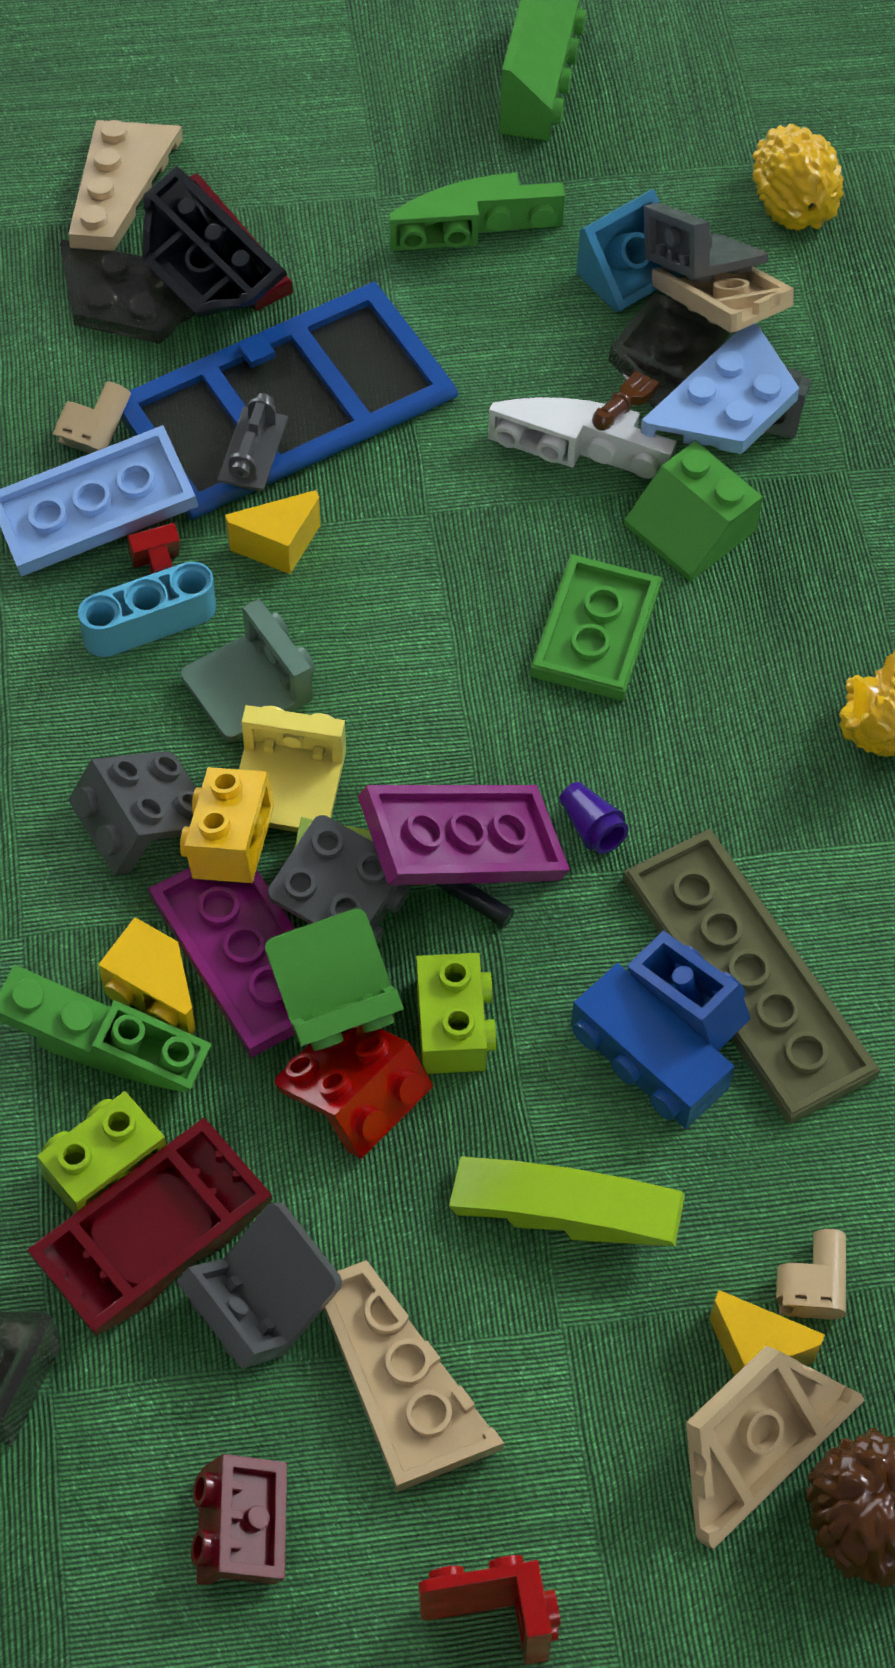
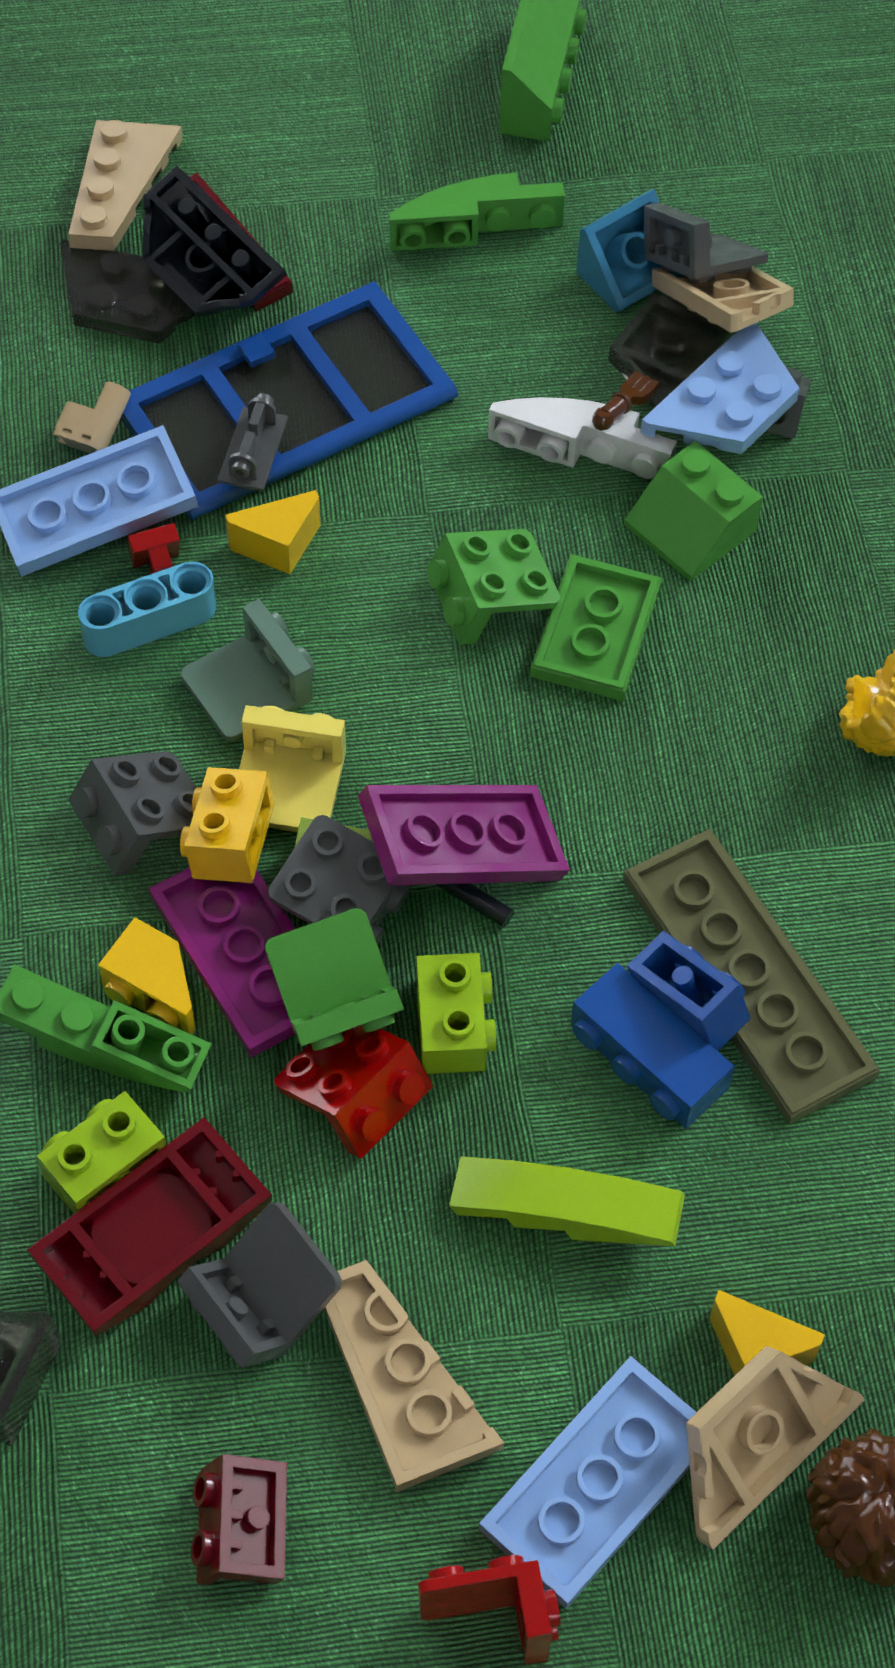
dark purple cone [559,782,629,854] -> none
yellow piece [752,124,843,231] -> none
tan piece [777,1229,846,1319] -> none
none -> bright green bracket [427,529,561,645]
none -> light blue plate [479,1356,696,1609]

